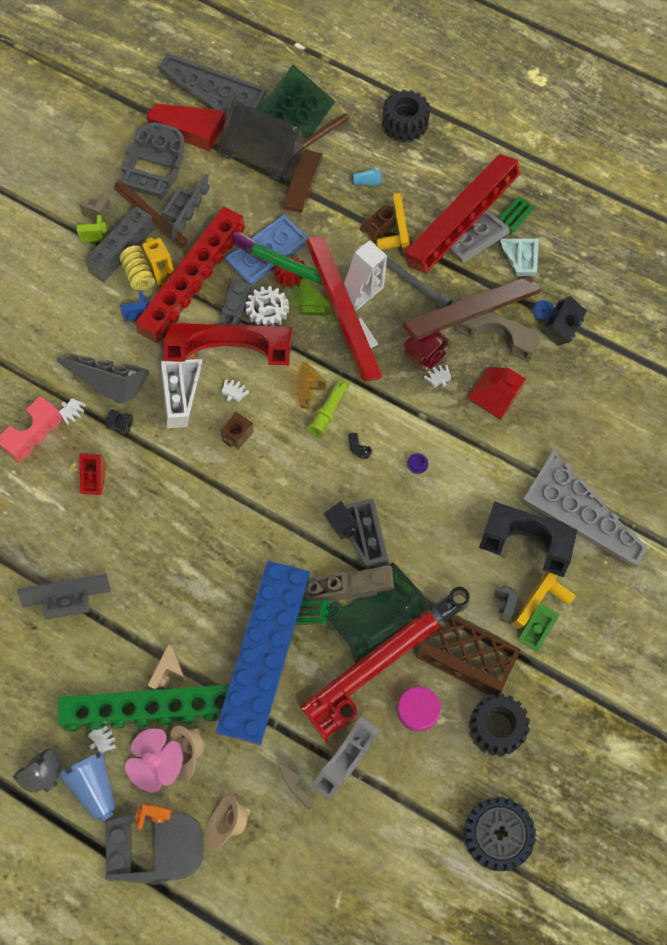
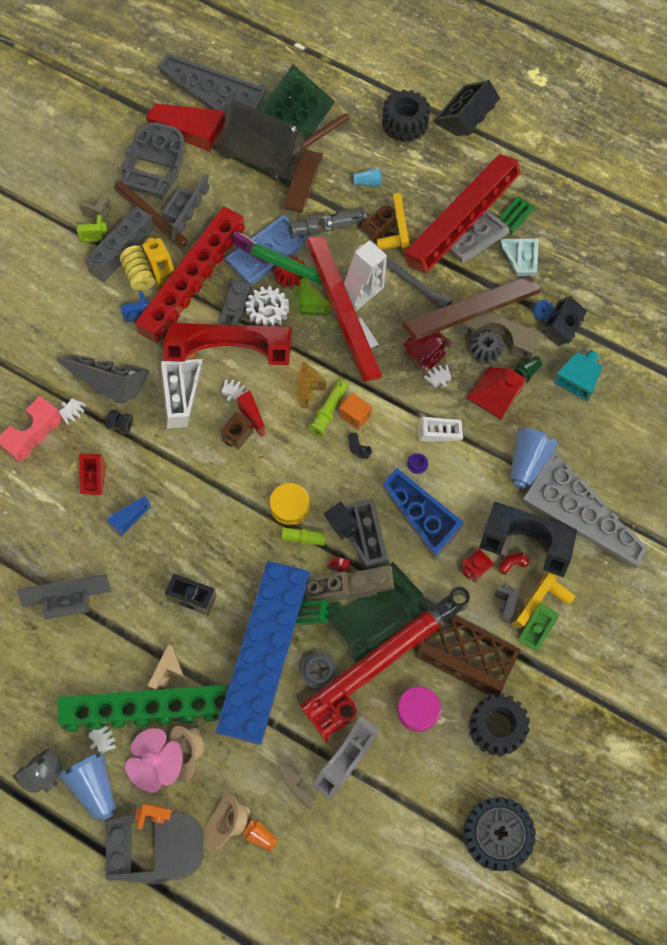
none -> blue slope [106,496,151,536]
none -> black brick [165,573,217,616]
none -> red slope [237,390,265,437]
none -> orange cone [241,818,278,852]
none -> yellow head [270,483,310,525]
none -> lime pin [281,527,326,546]
none -> dark grey piece [288,207,367,239]
none -> dark grey gear [301,653,337,689]
none -> red tile [327,557,350,573]
none -> orange brick [339,393,372,430]
none -> blue wedge [383,468,464,559]
none -> white slope [417,417,463,442]
none -> black slope [433,80,500,136]
none -> red bracket [460,548,495,582]
none -> dark grey gear [469,329,504,364]
none -> red arm [497,552,530,575]
none -> medium blue cone [510,427,558,489]
none -> dark green cone [513,356,543,382]
none -> teal torso [554,350,603,402]

